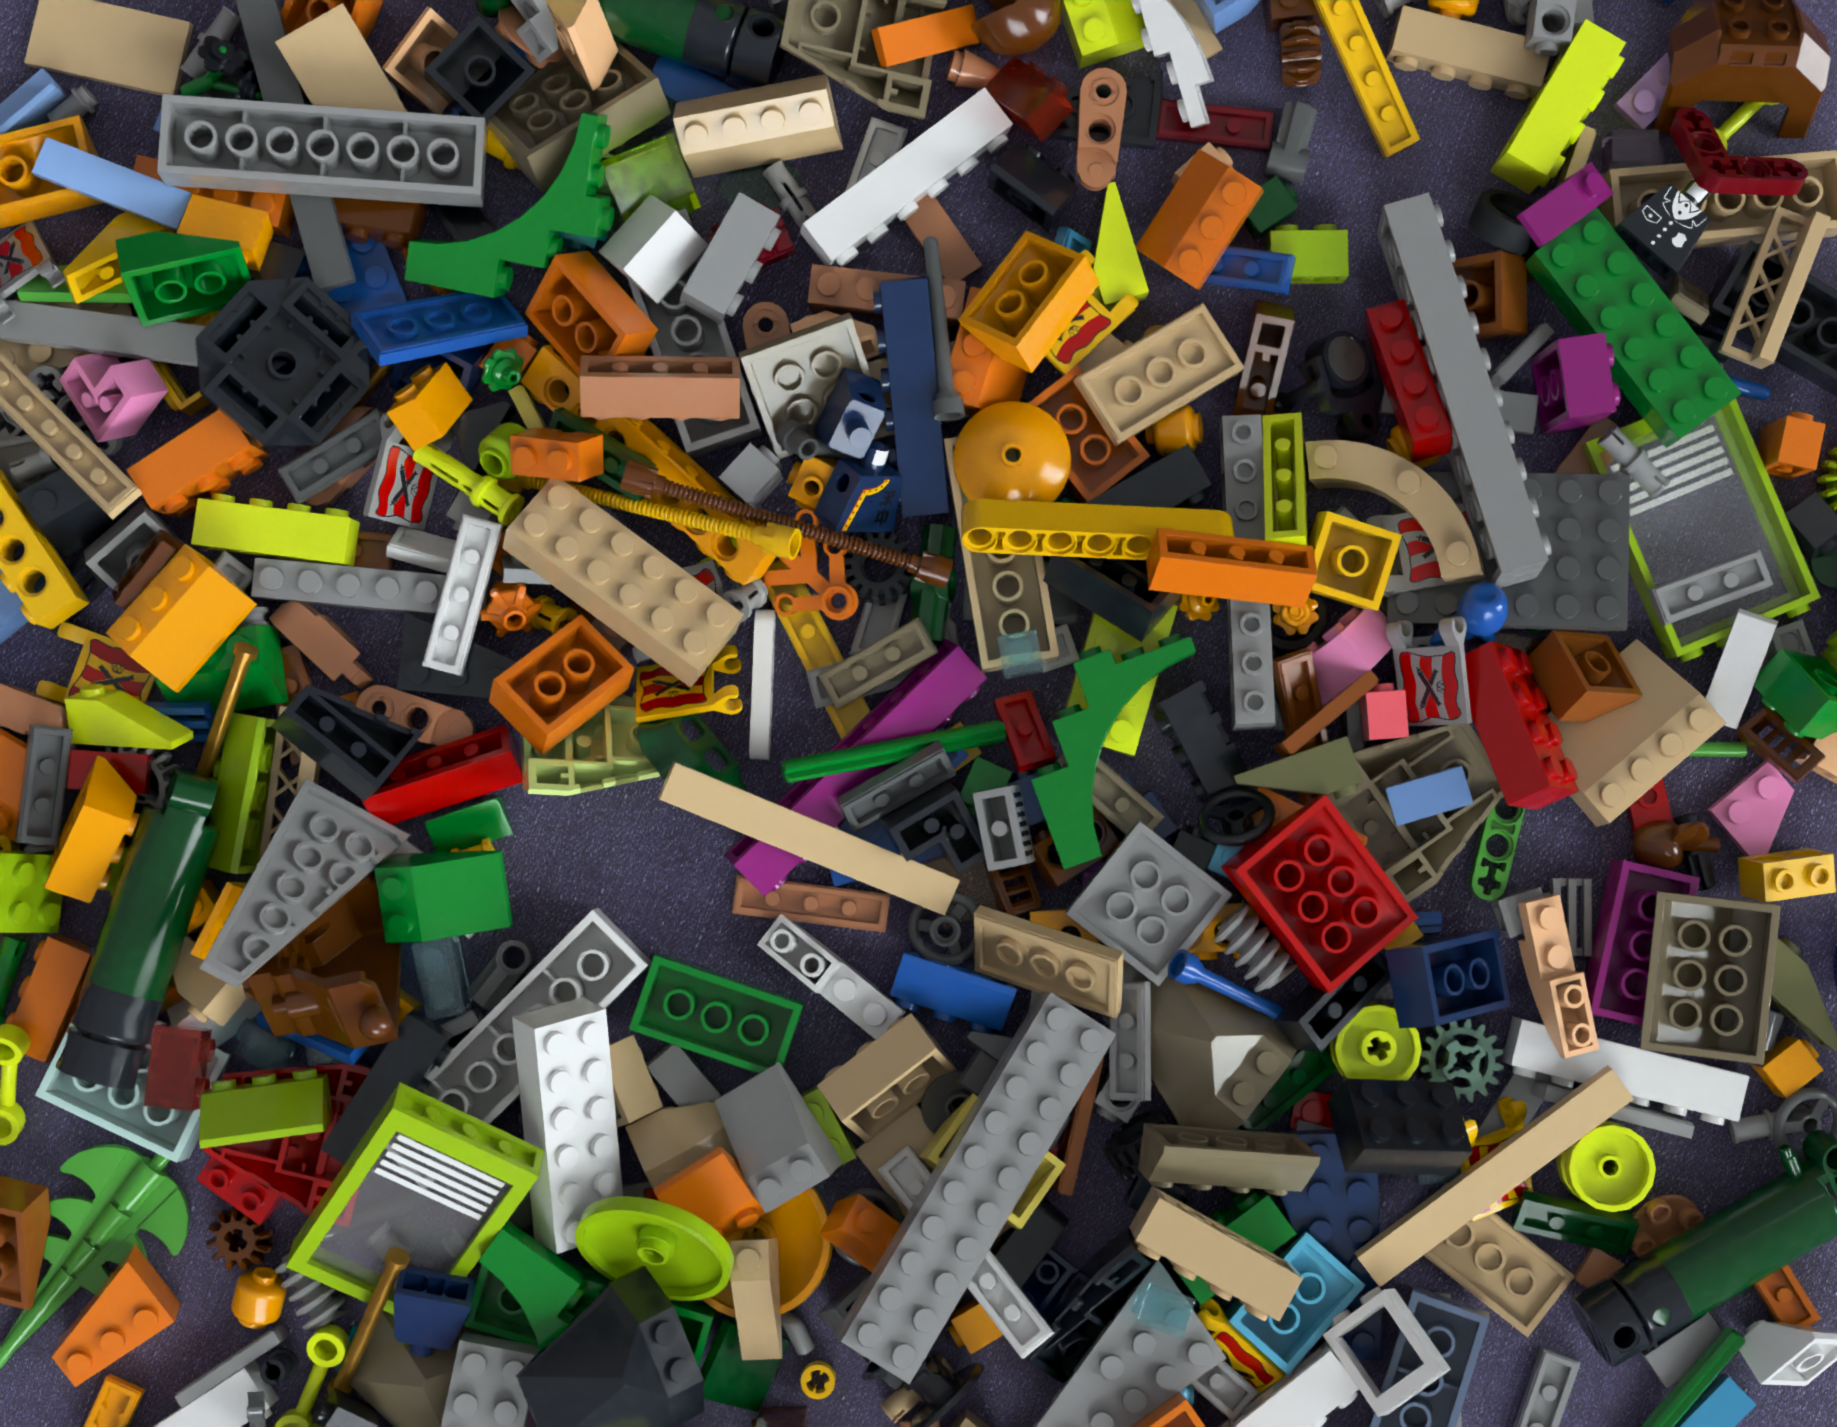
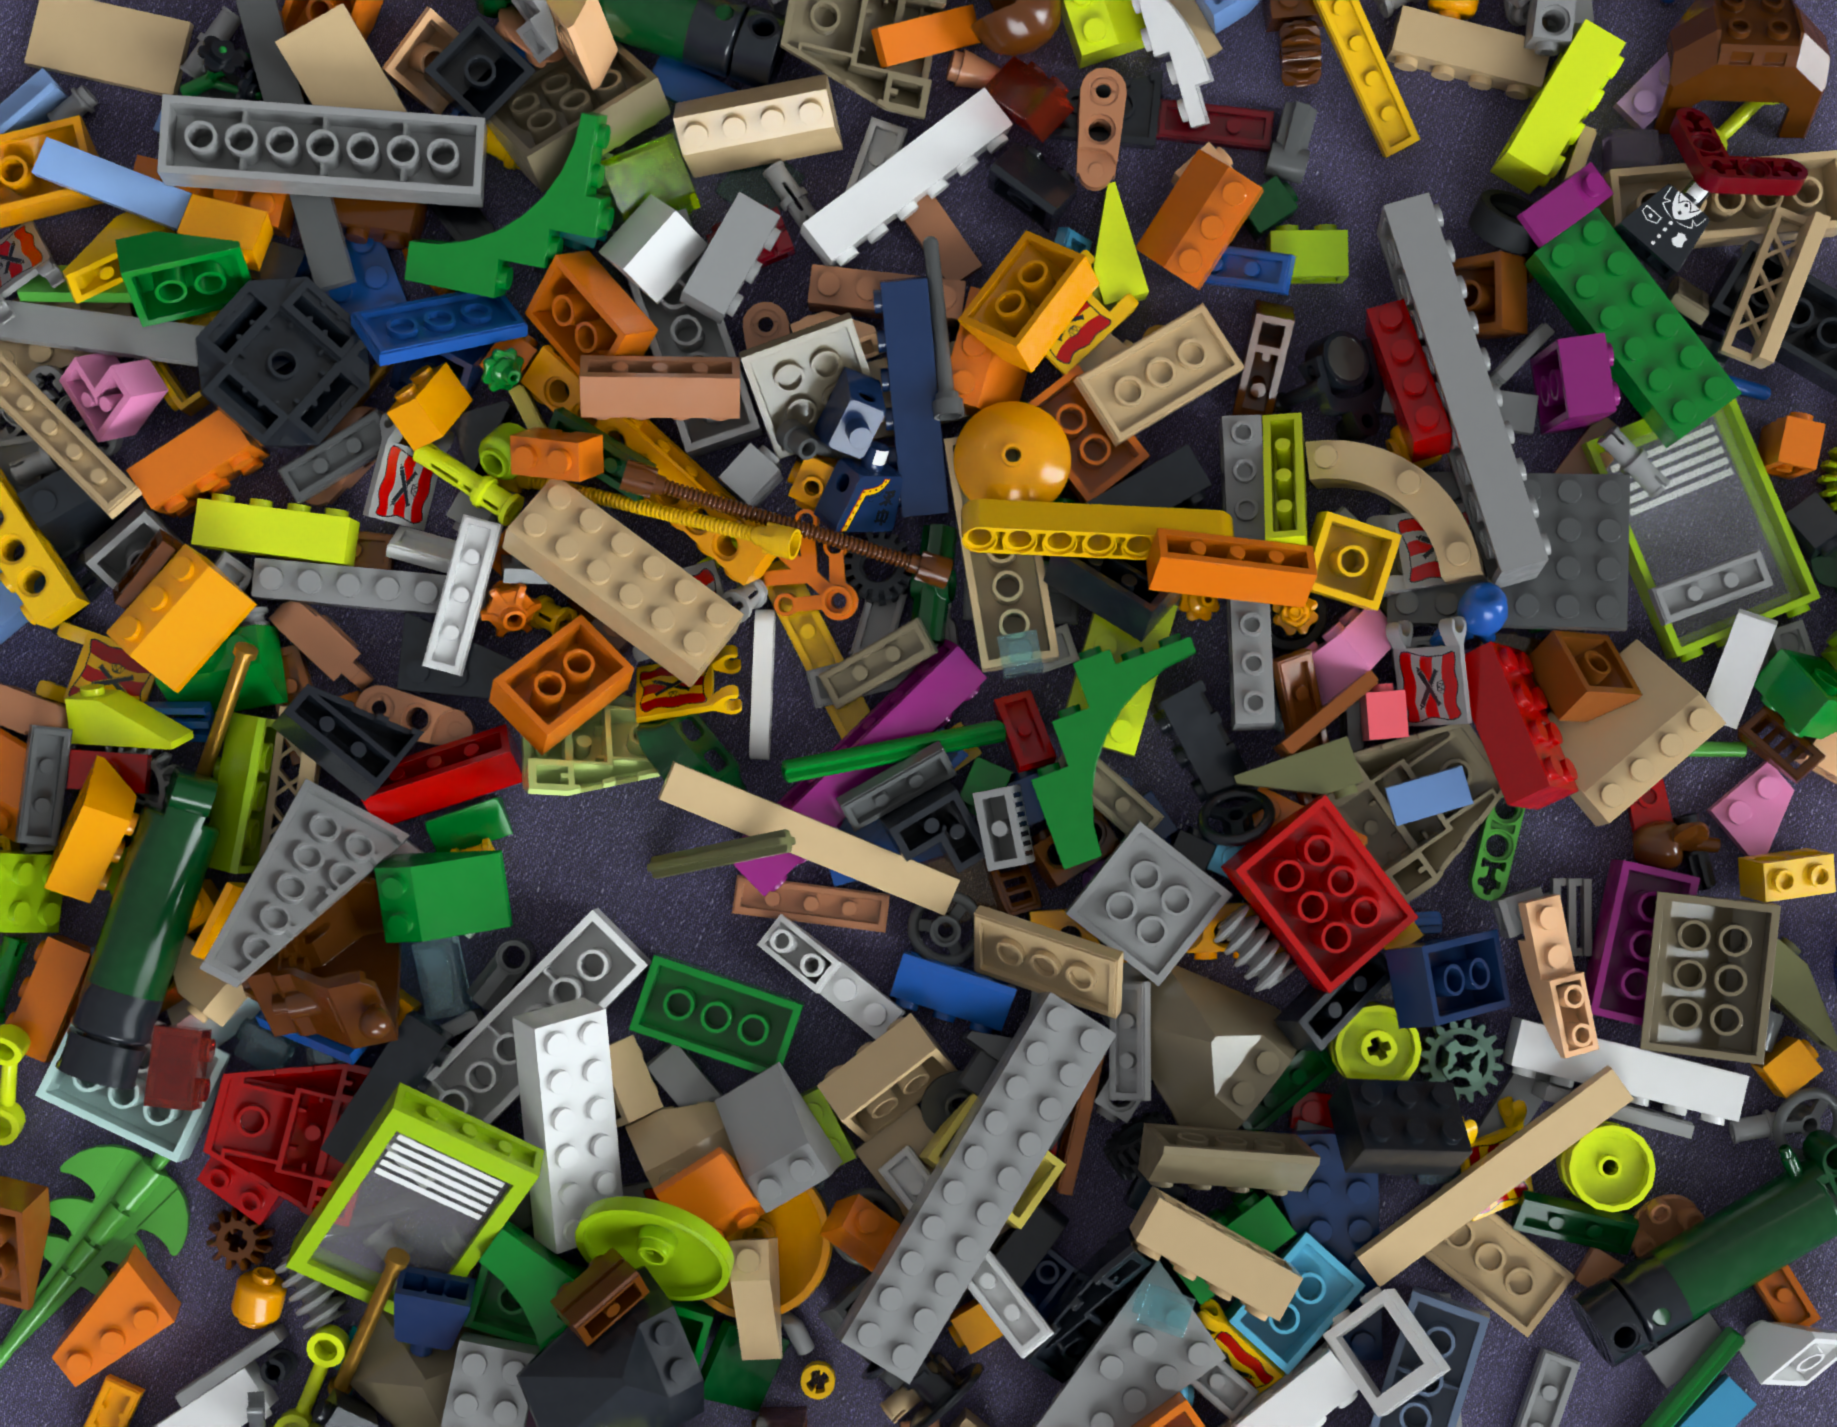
lime slope [199,1068,334,1149] -> none
light orange head [1145,404,1203,456] -> none
blue piece [1168,949,1286,1019] -> none
none -> reddish brown brick [550,1247,650,1347]
none -> olive axle [647,829,796,879]

